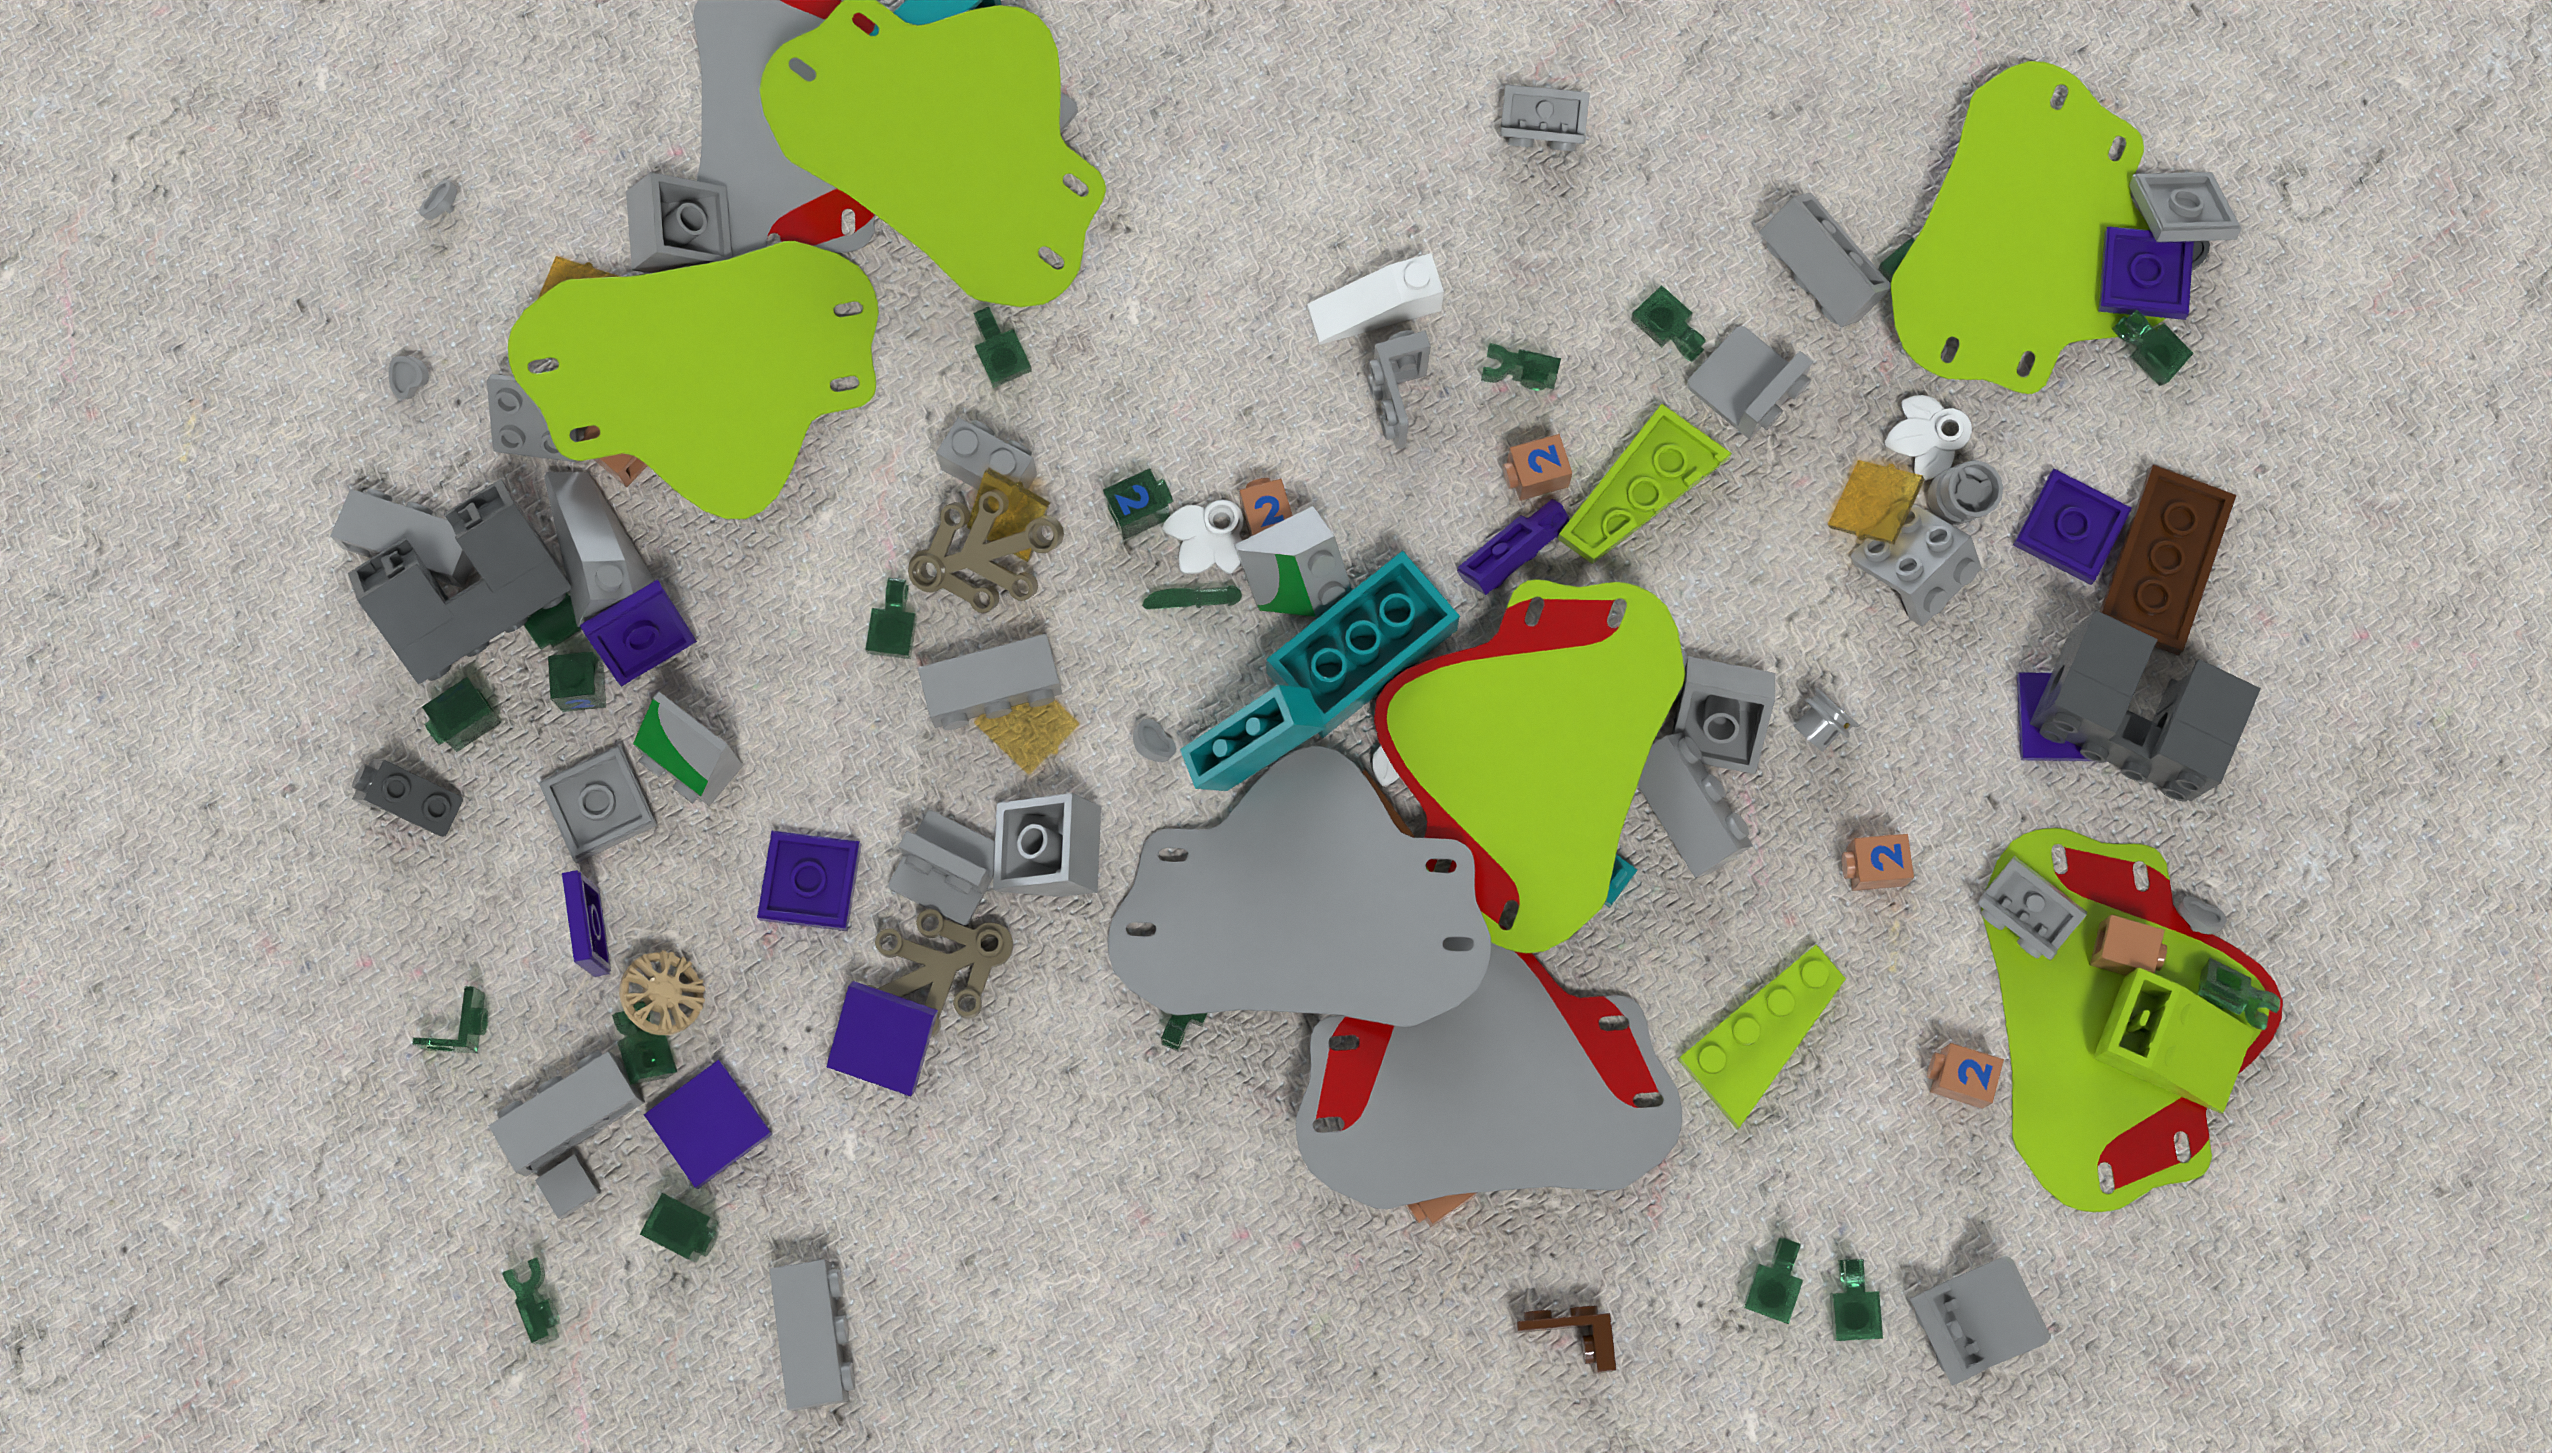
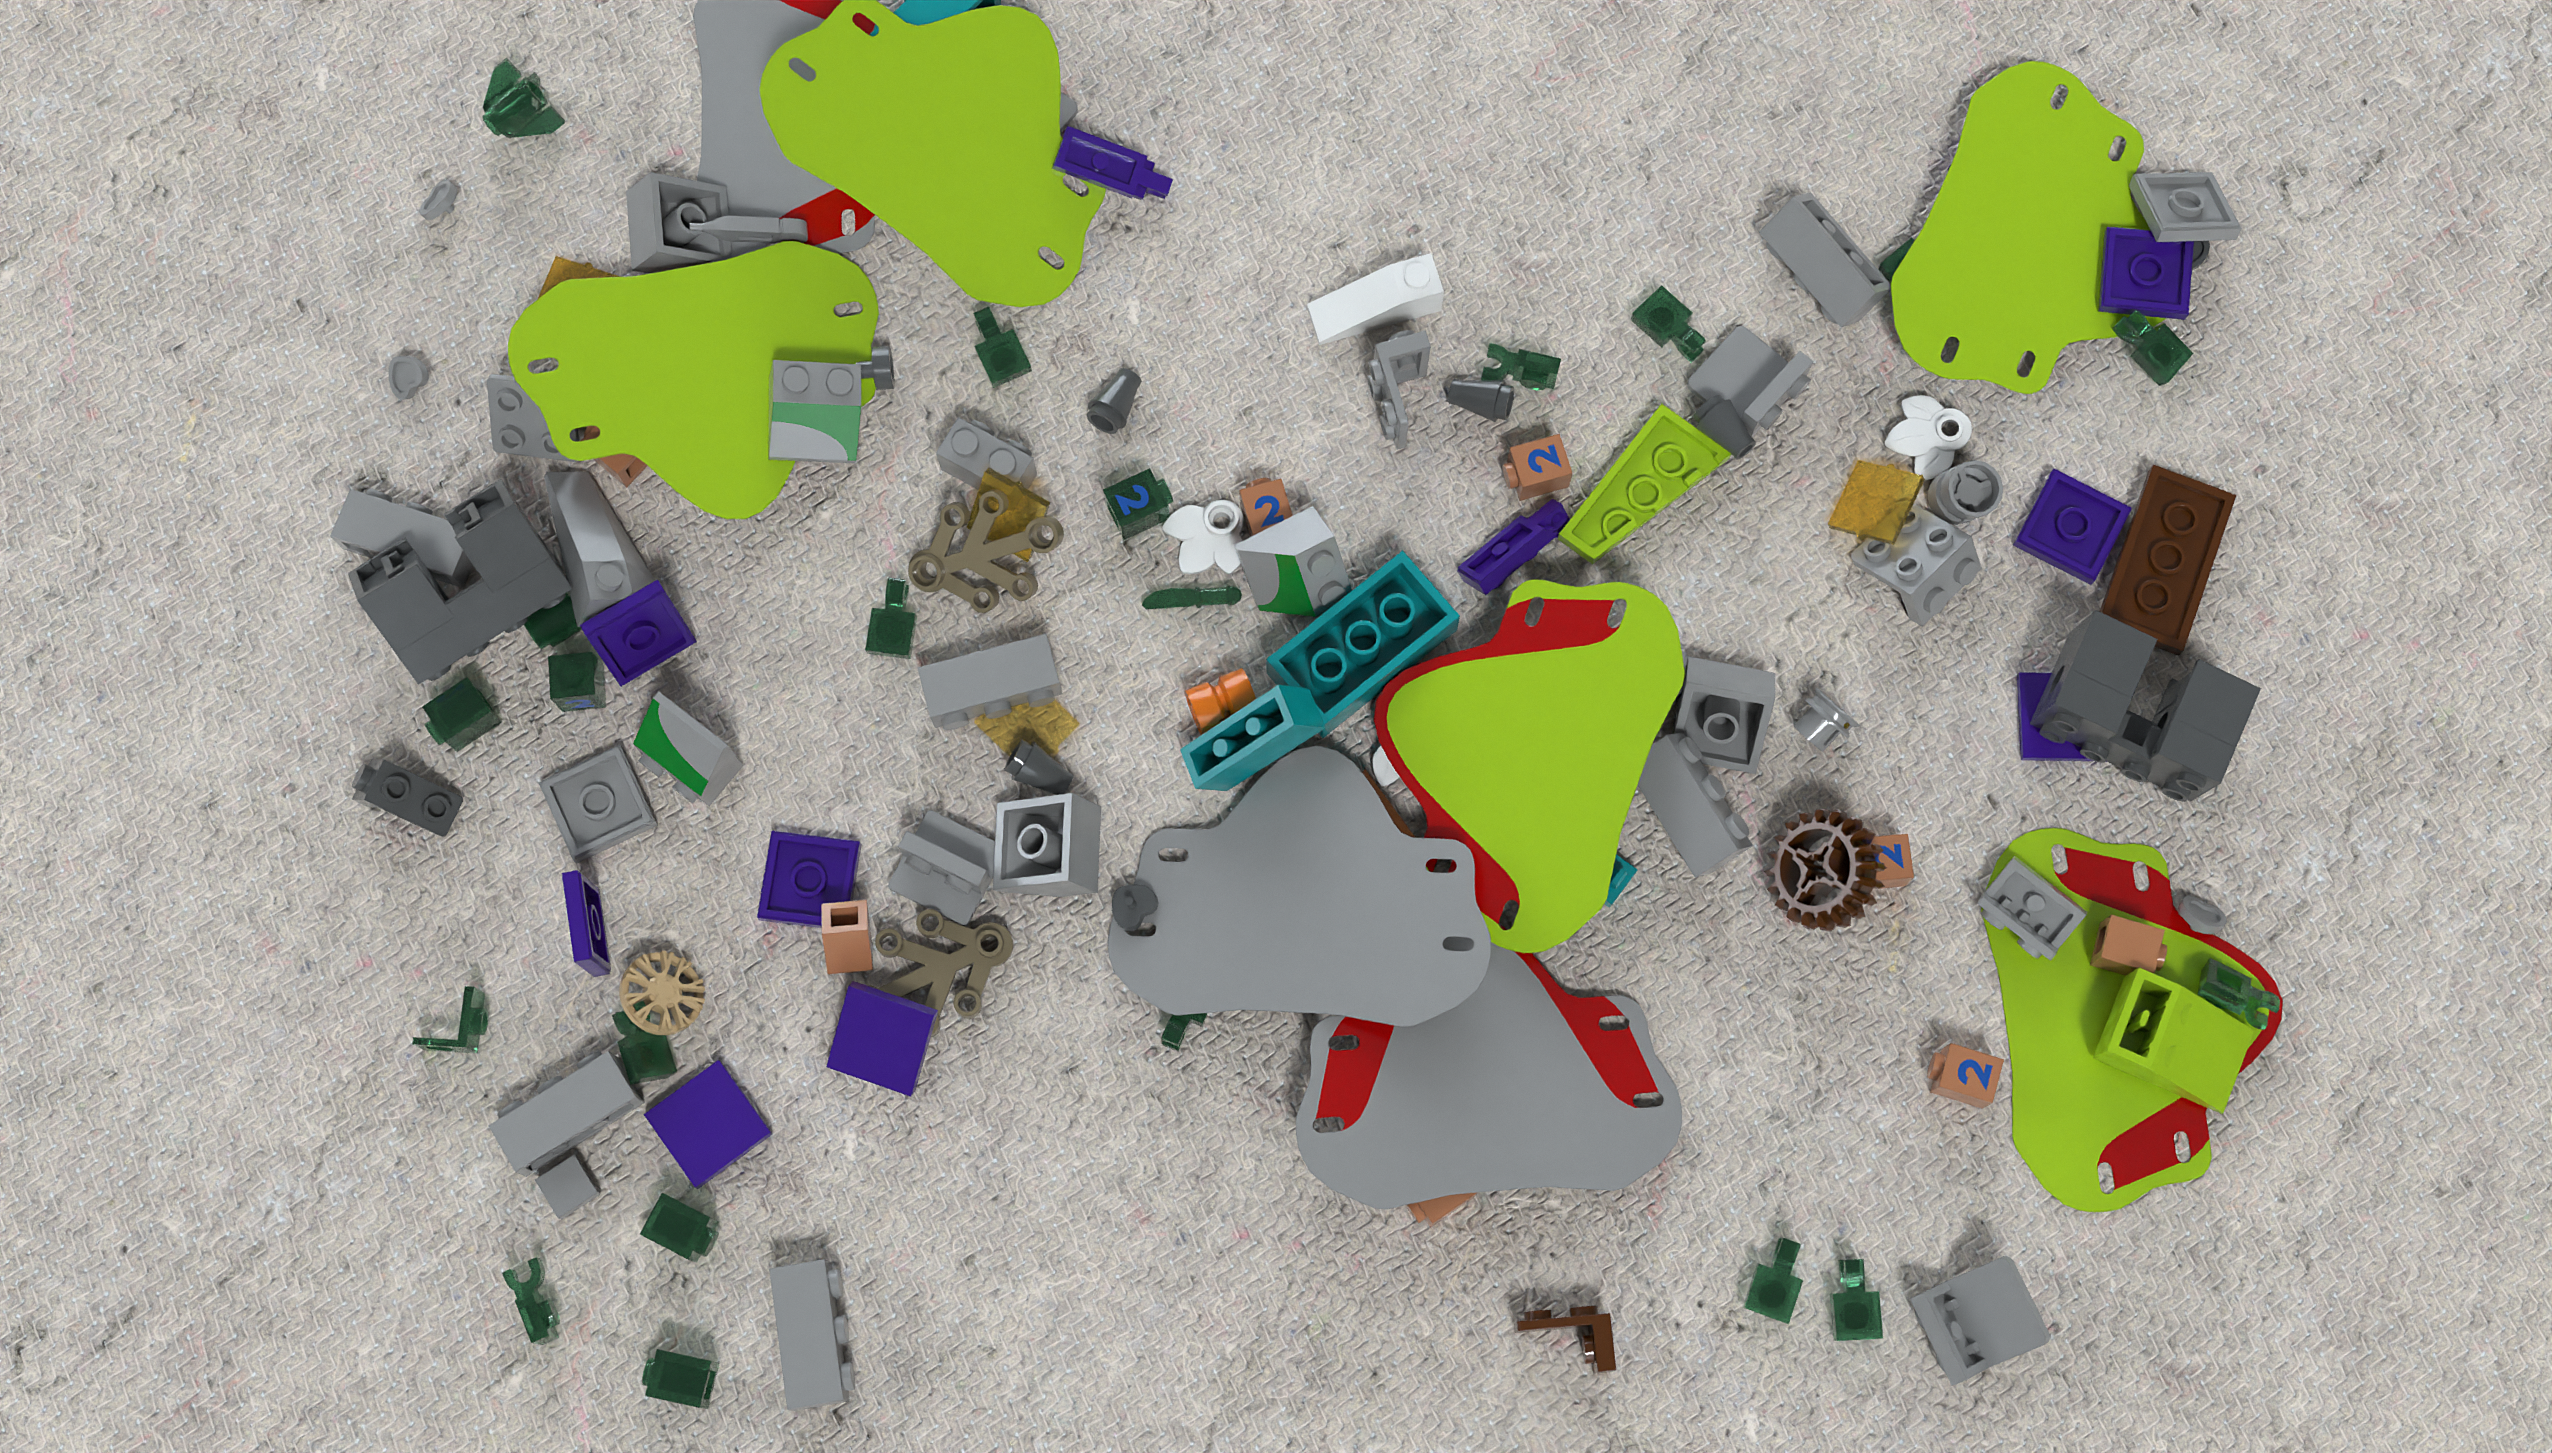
light grey piece [1133,719,1177,762] -> none
light grey bracket [1500,84,1590,152] -> none
lime wing [1678,944,1846,1129] -> none
none -> clear green brick [482,58,565,138]
none -> clear green brick [642,1349,720,1409]
none -> light grey piece [689,216,808,243]
none -> light grey slope [768,360,861,463]
none -> nougat brick [821,900,873,974]
none -> dark grey tile [856,346,895,390]
none -> dark grey cone [1004,740,1074,795]
none -> dark purple hinge [1052,126,1173,200]
none -> dark grey cone [1087,368,1142,434]
none -> dark grey piece [1112,884,1159,931]
none -> orange wheel [1184,668,1256,735]
none -> dark grey cone [1448,378,1514,422]
none -> dark grey cone [1694,395,1756,460]
none -> reddish brown gear [1764,808,1887,931]

